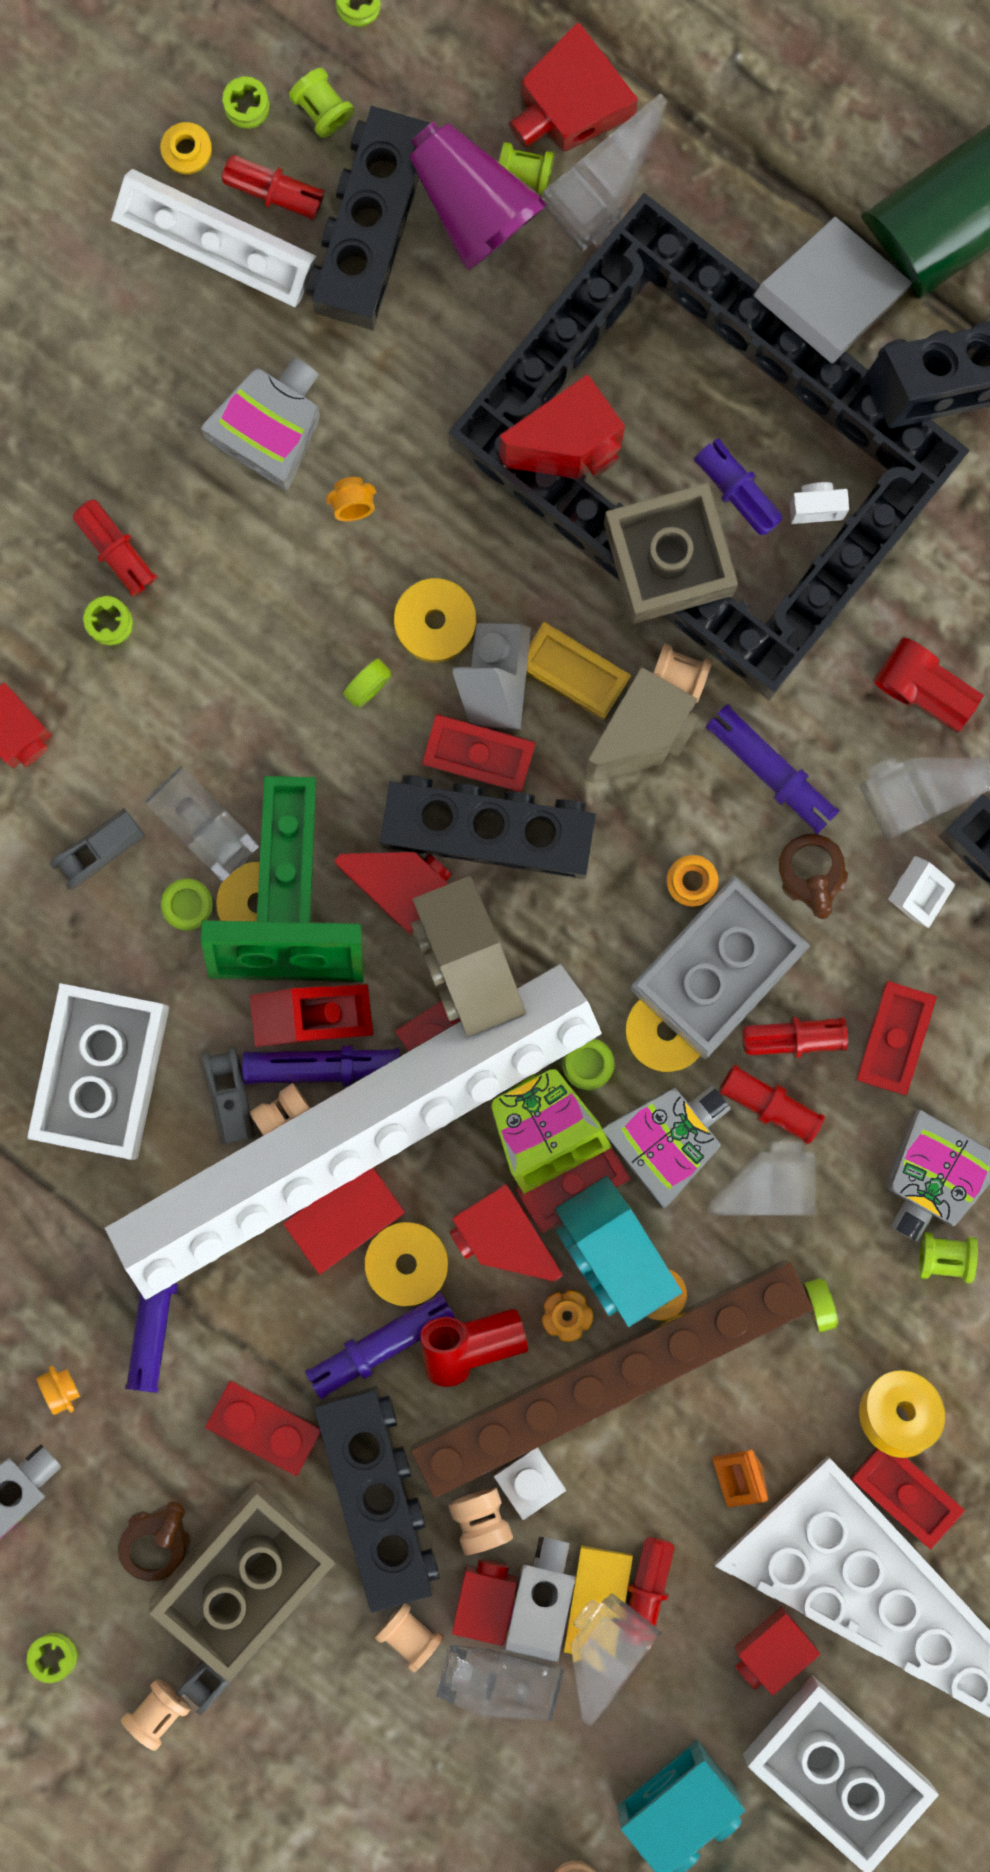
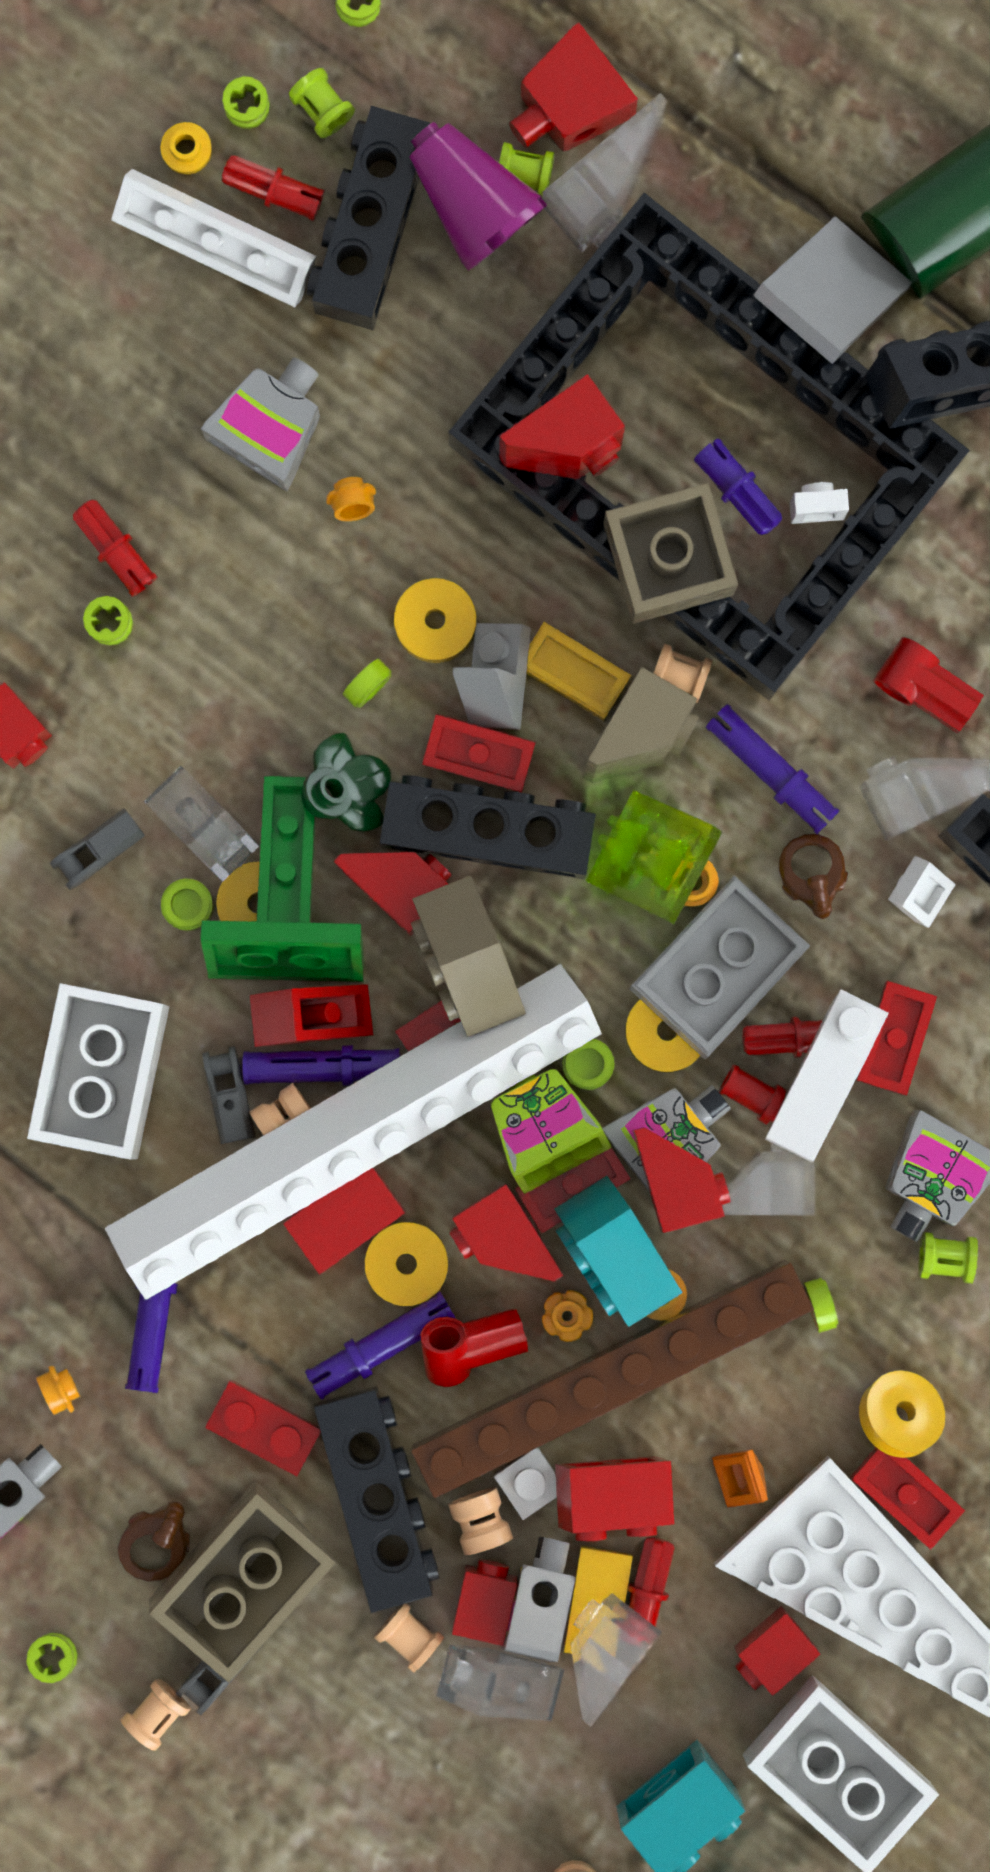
none -> dark green plate [301,733,391,832]
none -> red brick [555,1456,674,1541]
none -> clear neon green plate [586,790,722,924]
none -> red slope [633,1127,731,1234]
none -> white slope [765,989,888,1163]

